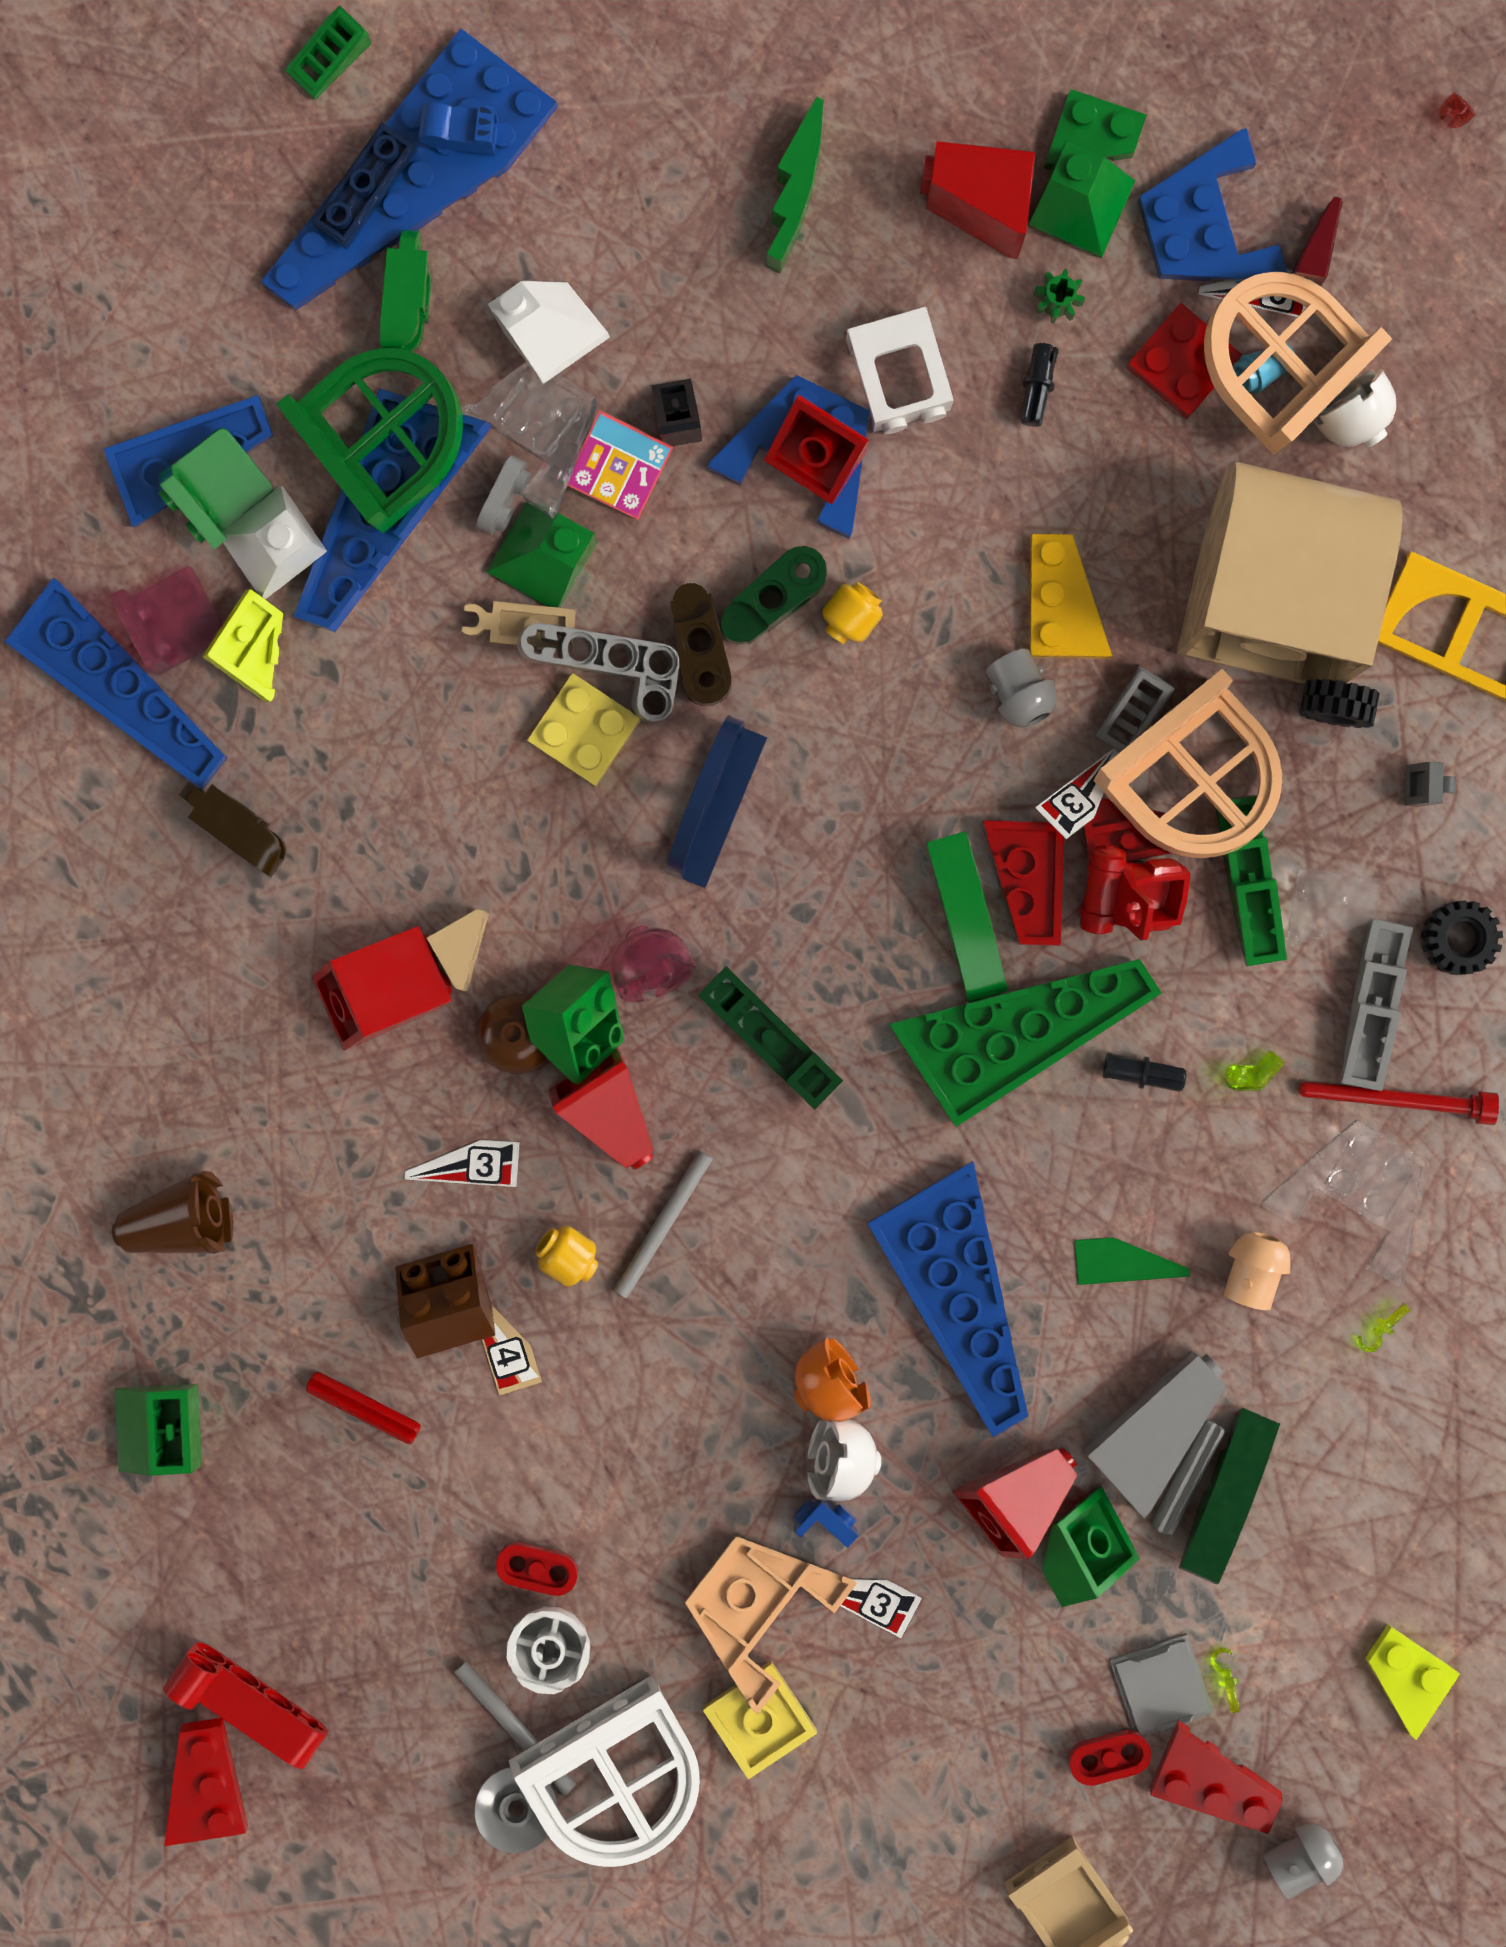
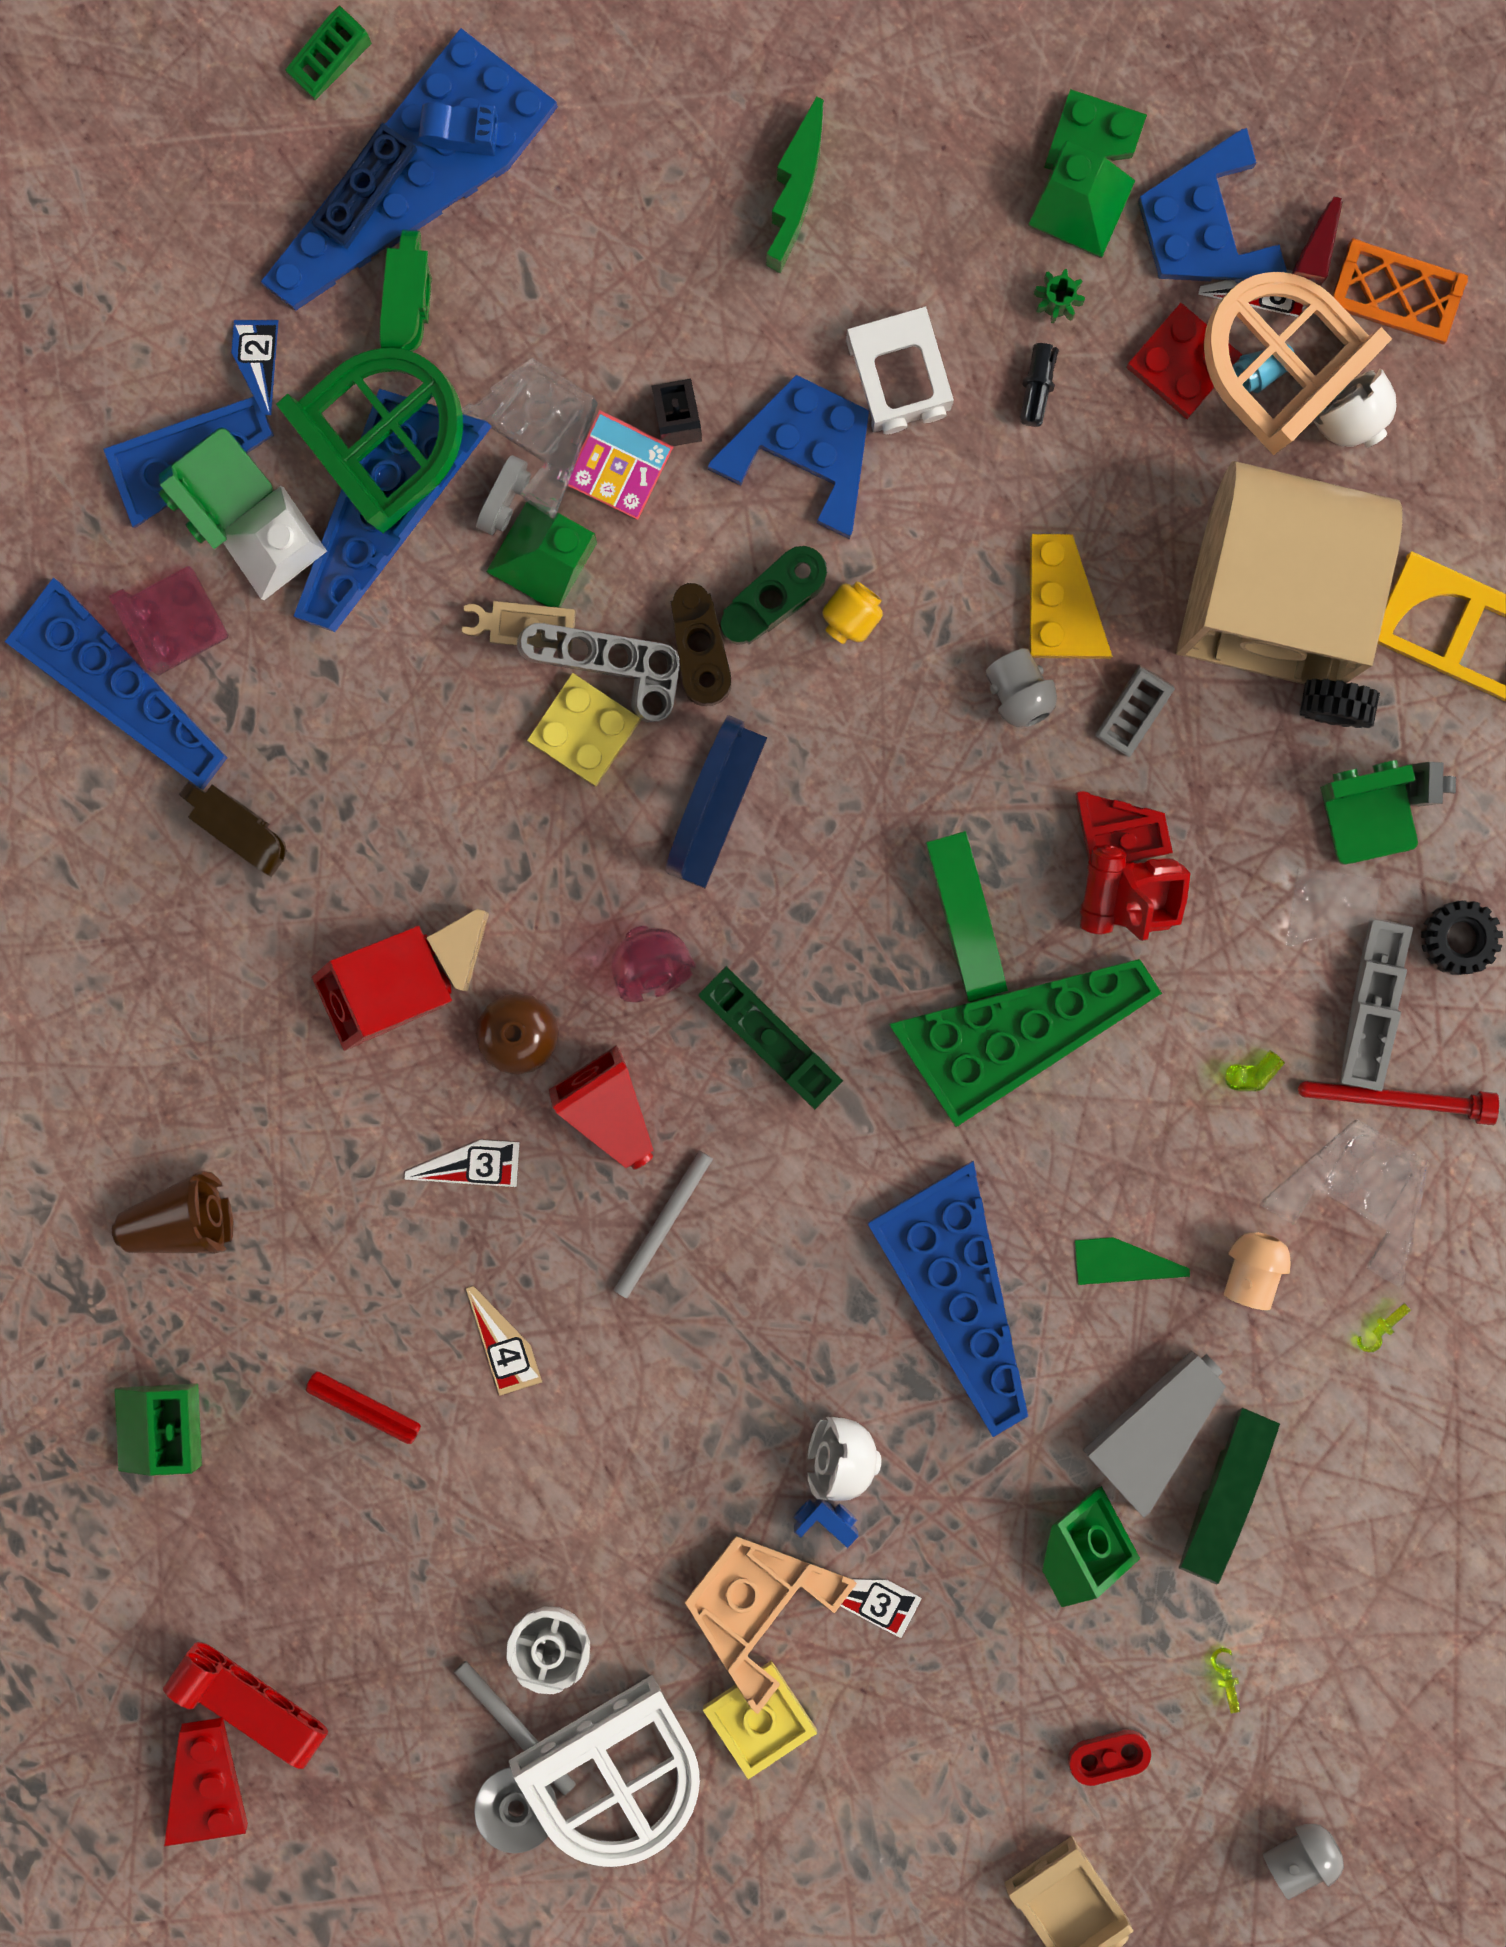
neon yellow wing [202,589,283,703] -> none
reddish brown slope [395,1243,496,1358] -> none
white slope [488,281,610,384] -> none
red plate [496,1542,578,1596] -> none
green slope [522,964,625,1084] -> none
yellow head [535,1226,598,1287] -> none
red slope [764,395,869,505] -> none
orange cylinder [793,1337,871,1422] -> none
red slope [920,141,1035,259] -> none
slope [953,1447,1077,1559] -> none
red wing [982,820,1064,946] -> none
sticker [1035,748,1119,839] -> none
light nougat window [1093,669,1282,858] -> none
black axle [1102,1052,1187,1092] -> none
light grey piece [1109,1633,1214,1736] -> none
red wing [1150,1720,1283,1834] -> none
light grey axle [1152,1420,1225,1536] -> none
green slope [1215,794,1287,967] -> none
neon yellow wing [1365,1624,1460,1740] -> none
clear red hinge [1439,91,1477,129] -> none
none -> sticker [231,320,279,415]
none -> green bracket [1320,760,1418,865]
none -> orange window [1332,238,1468,345]

